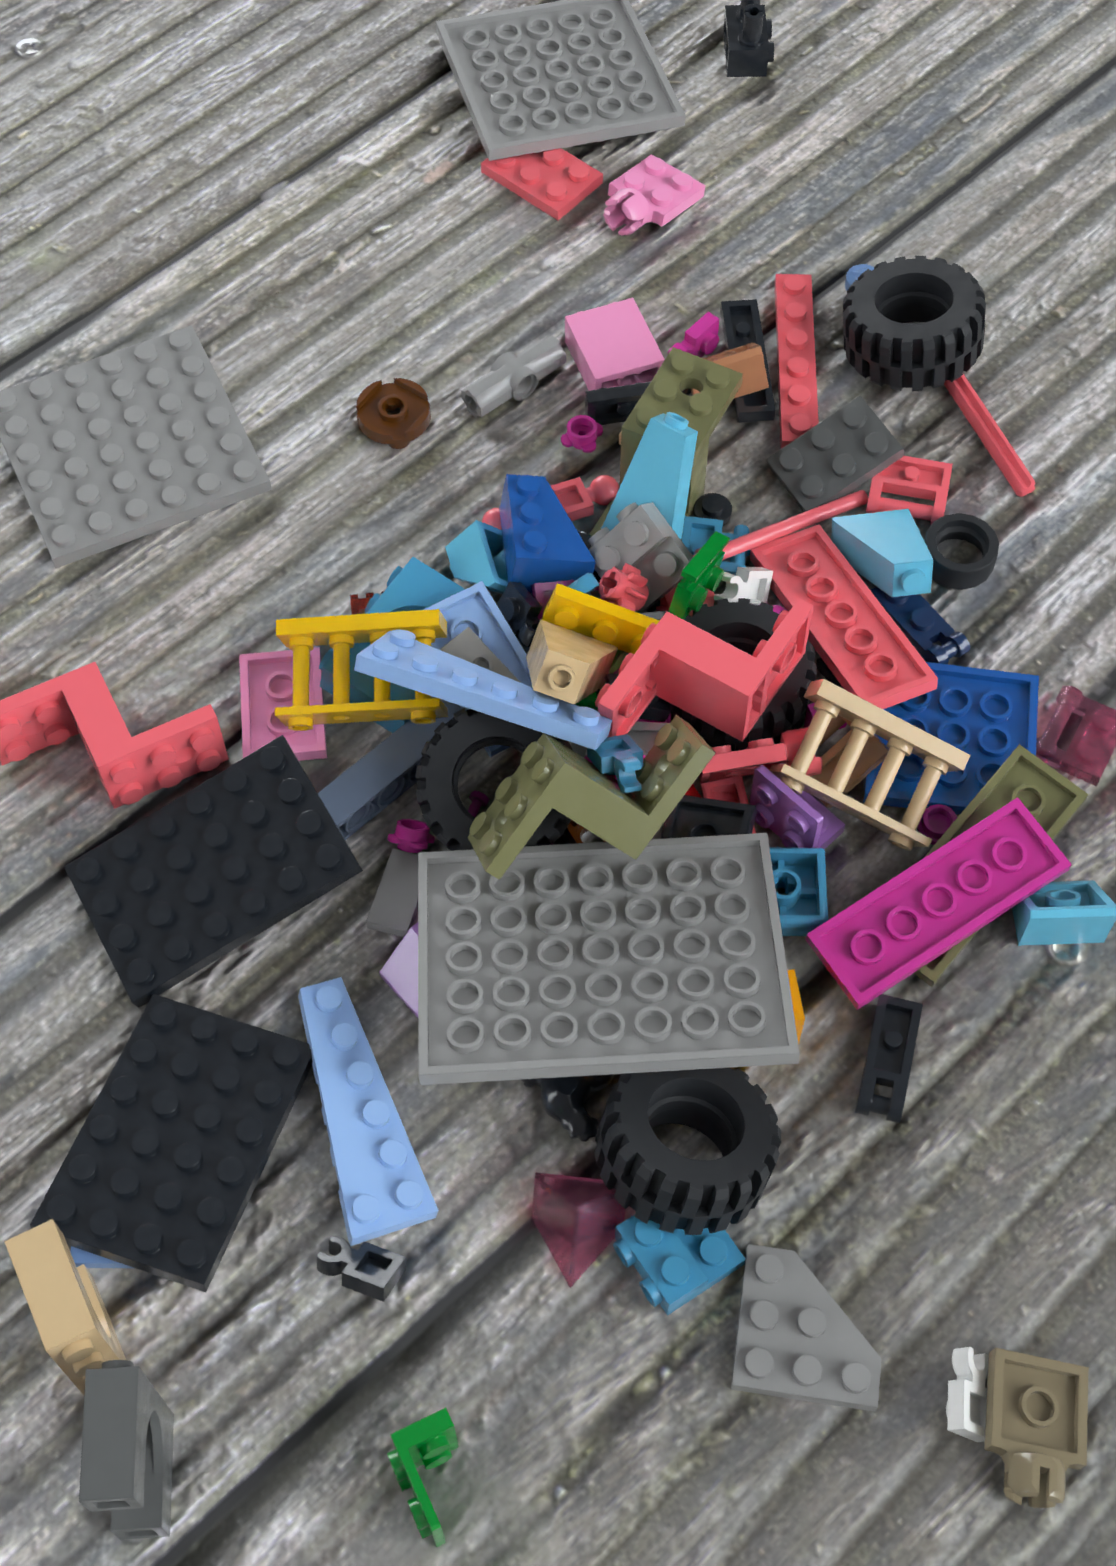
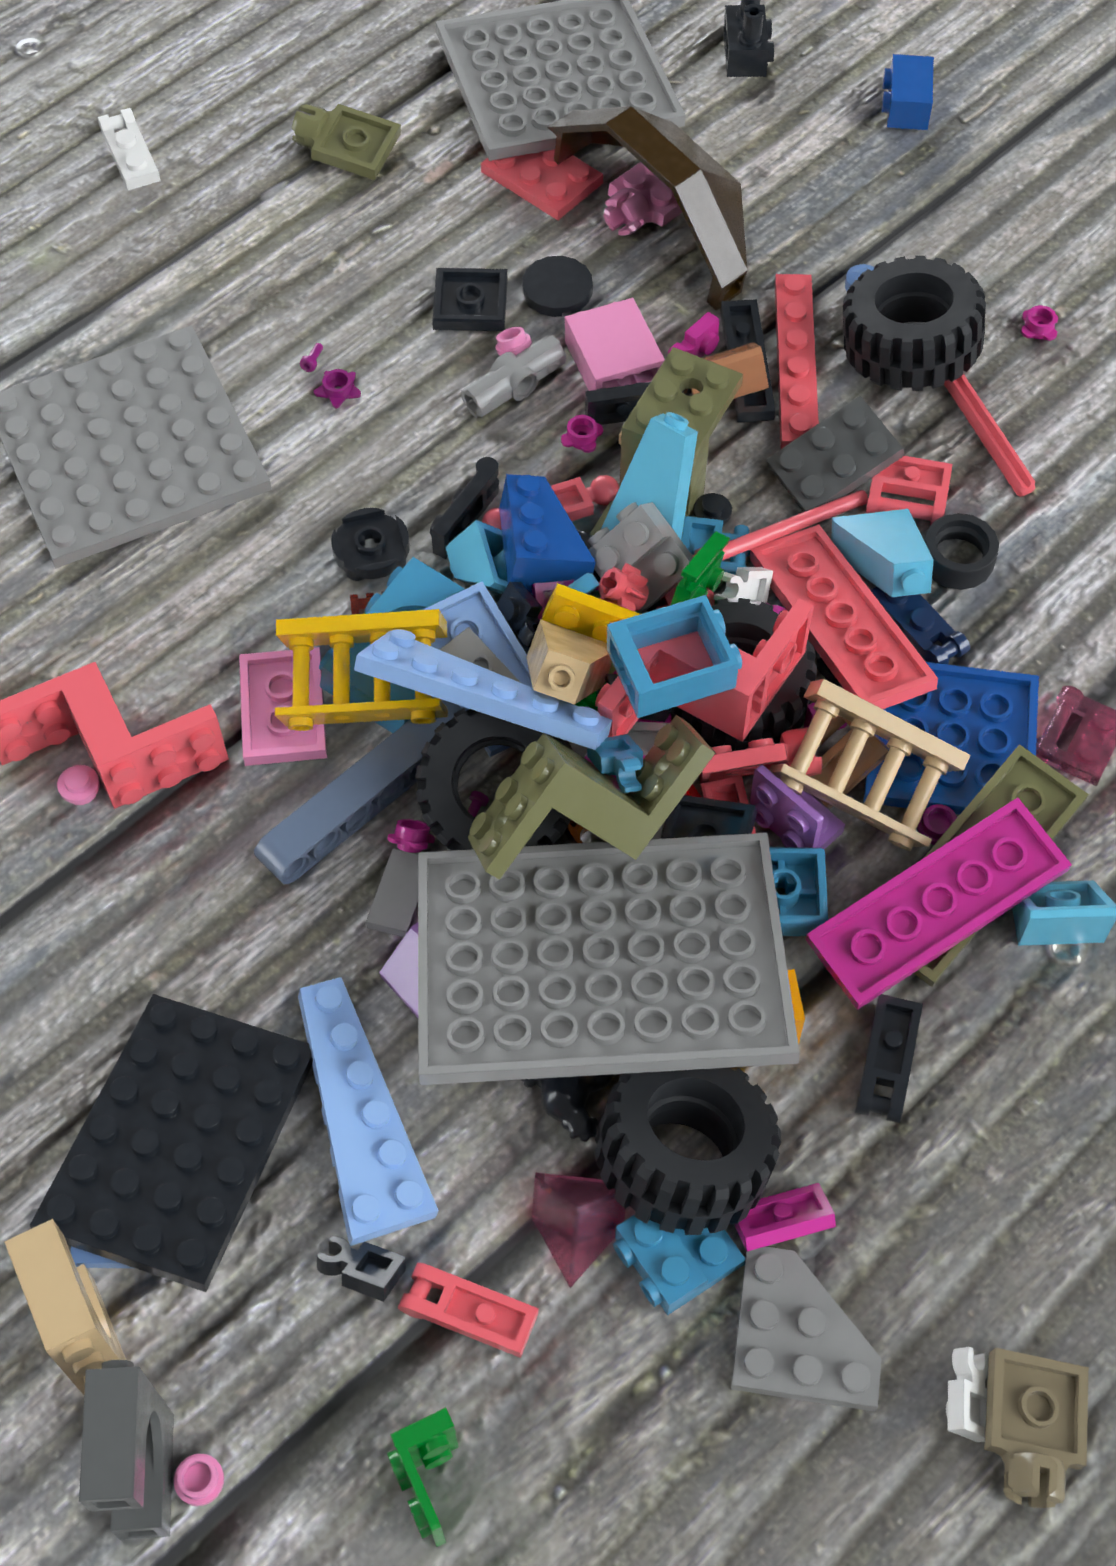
black plate [64,735,363,1008] -> none
reddish brown plate [356,378,431,449] -> none
none -> bright pink plate [57,765,100,805]
none -> white plate [98,108,160,190]
none -> bright pink plate [174,1454,224,1506]
none -> olive plate [292,104,401,180]
none -> magenta piece [299,343,324,372]
none -> magenta plate [314,369,361,409]
none -> black plate [331,508,410,581]
none -> coral plate [397,1263,539,1358]
none -> black plate [430,457,499,559]
none -> black plate [432,268,508,331]
none -> bright pink plate [495,327,532,356]
none -> black tile [522,256,593,317]
none -> dark brown panel [547,106,747,311]
none -> dark azure window [607,595,742,718]
none -> dark pink plate [734,1183,836,1252]
none -> blue brick [881,54,934,130]
none -> dark pink plate [1021,305,1058,341]

